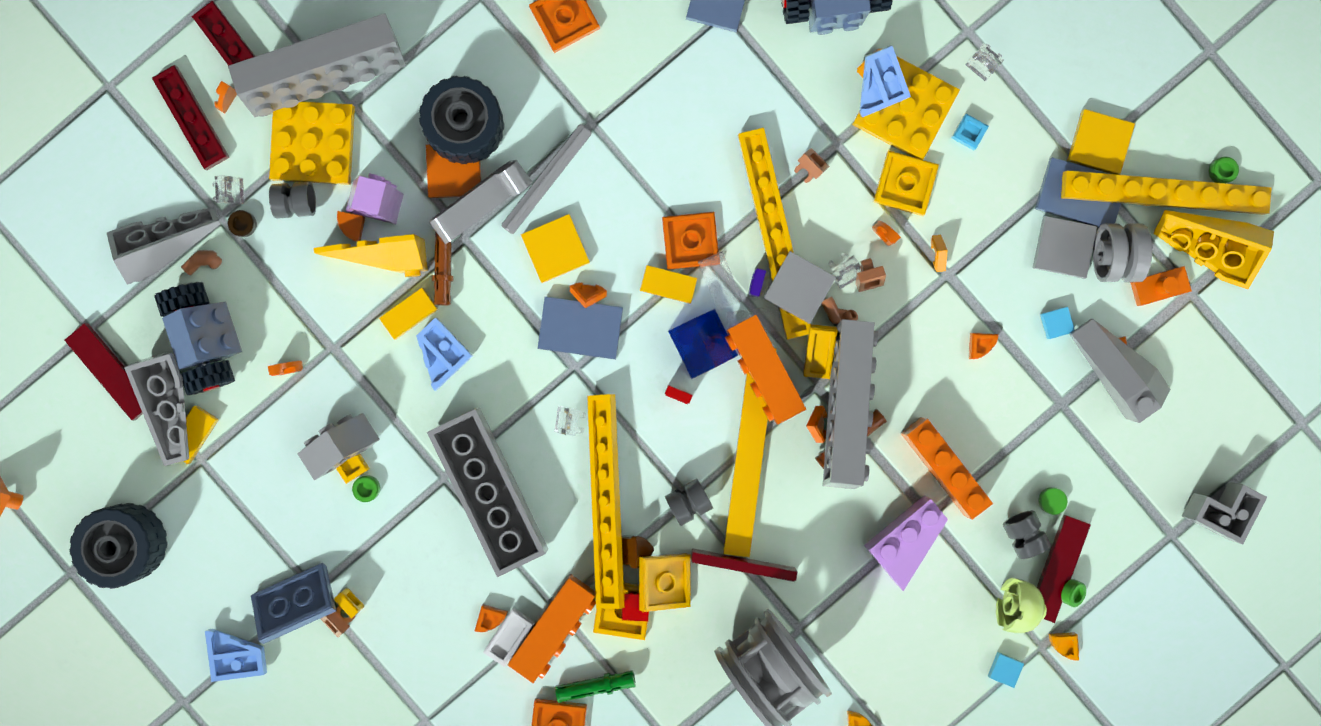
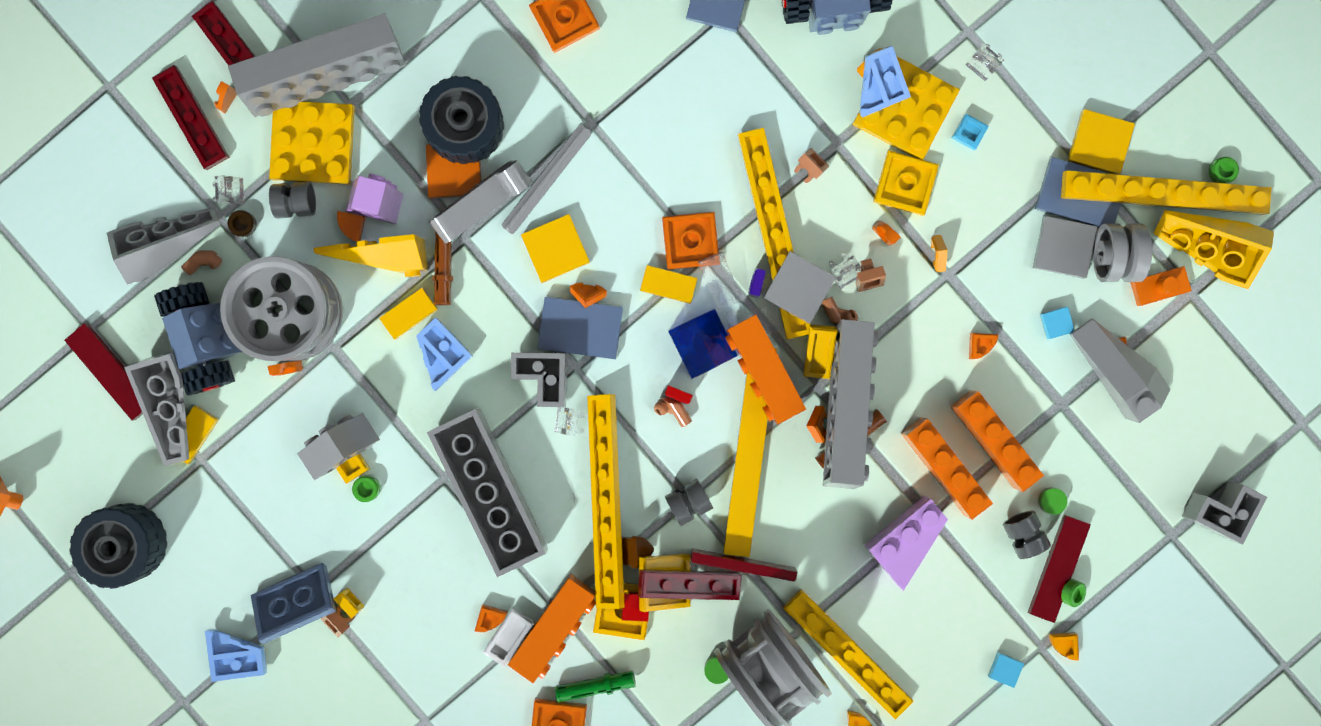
yellowish green cylinder [996,578,1047,633] -> none
none -> light grey wheel [220,256,343,361]
none -> light grey brick [511,352,567,407]
none -> tile [638,569,742,600]
none -> nougat arm [654,397,692,427]
none -> bright green tile [704,656,728,684]
none -> yellow tile [783,589,914,720]
none -> orange brick [950,390,1044,492]

